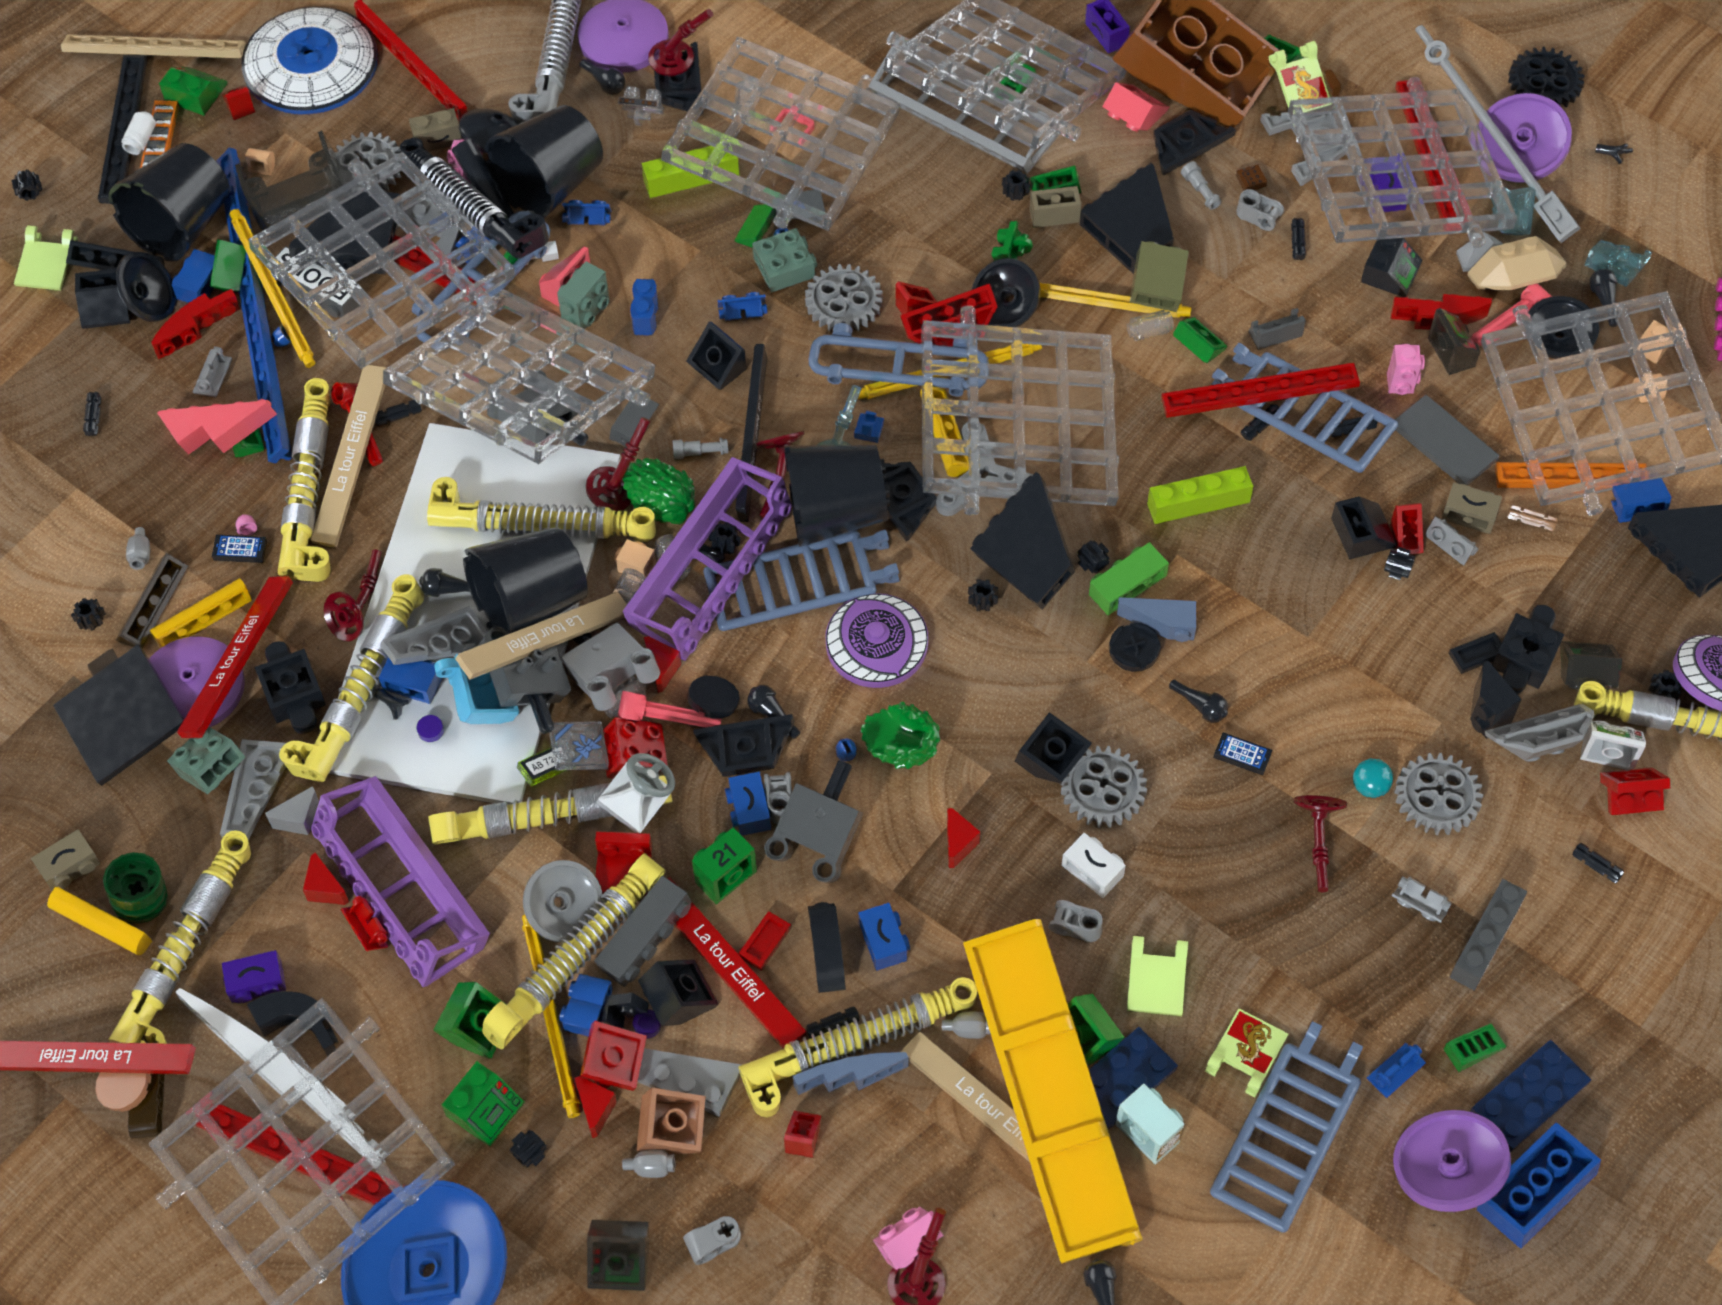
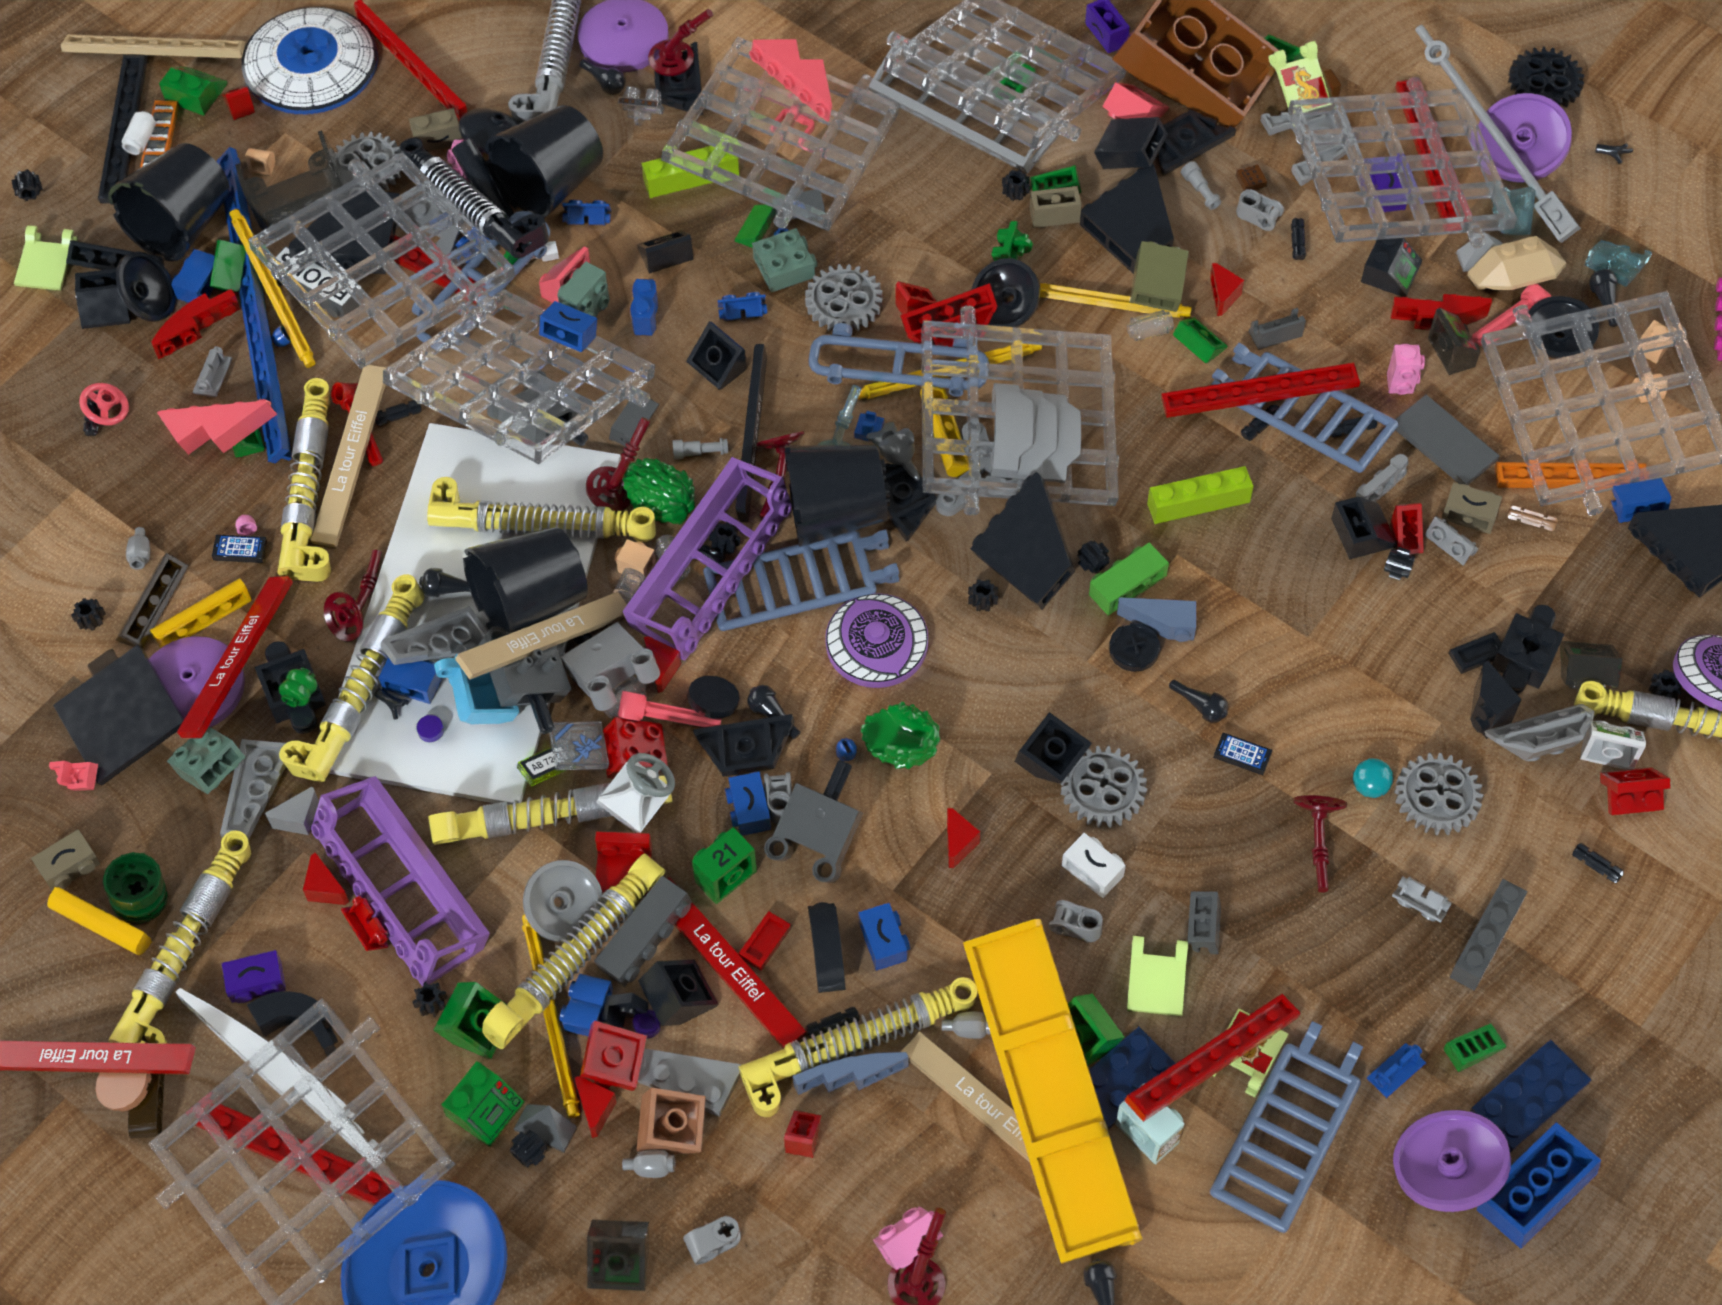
none -> coral slope [49,761,98,791]
none -> coral piece [79,383,129,425]
none -> green piece [279,668,318,707]
none -> black gear [412,982,448,1017]
none -> dark grey slope [514,1104,577,1153]
none -> blue brick [539,301,597,353]
none -> black slope [637,231,694,274]
none -> coral slope [749,39,832,122]
none -> dark grey animal [866,422,920,481]
none -> light grey slope [991,383,1081,483]
none -> black brick [1094,117,1168,169]
none -> red tile [1124,994,1301,1122]
none -> dark grey hinge [1188,891,1221,954]
none -> red slope [1210,263,1244,316]
none -> light grey hinge [1356,454,1409,502]

